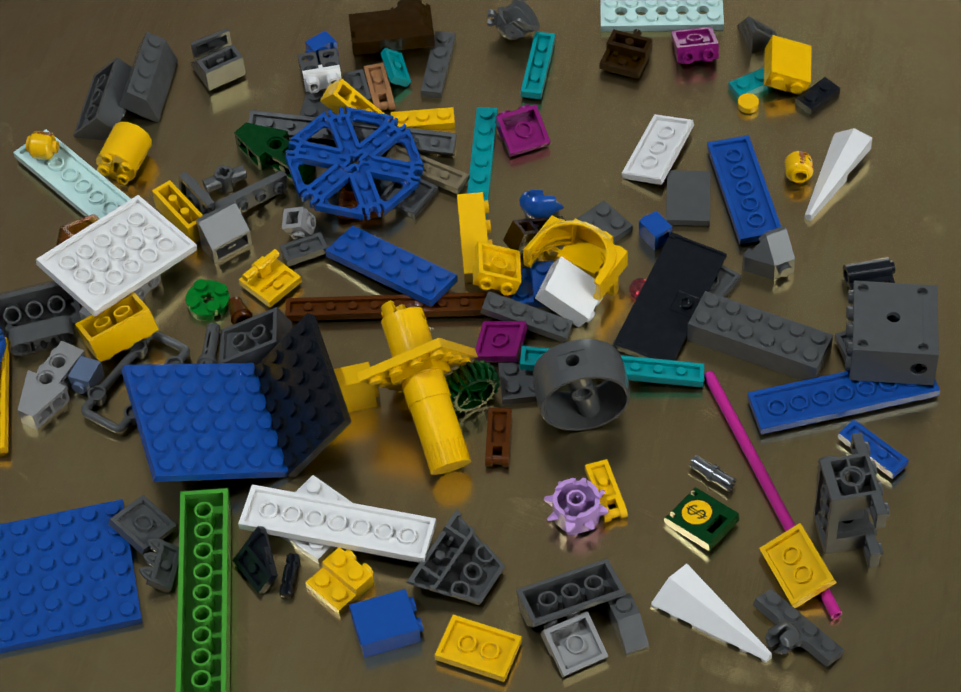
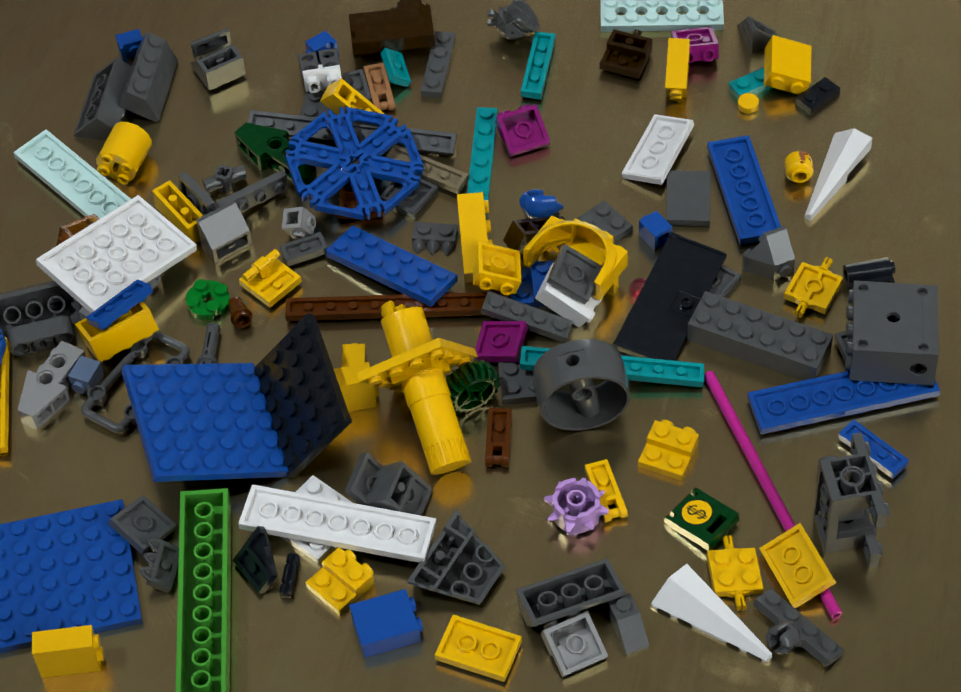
yellow head [26,131,59,160] -> none
dark grey slope [219,307,292,365] -> none
yellow plate [391,107,455,130] -> none
dark grey pin [689,455,737,492] -> none
none -> yellow brick [32,625,104,678]
none -> blue plate [86,279,153,330]
none -> blue brick [115,29,144,63]
none -> yellow brick [342,343,367,367]
none -> dark grey bracket [344,452,433,516]
none -> dark grey plate [412,222,458,256]
none -> dark grey plate [547,244,602,305]
none -> yellow plate [638,419,699,481]
none -> yellow brick [665,38,690,101]
none -> yellow plate [706,535,764,611]
none -> yellow plate [784,257,843,318]

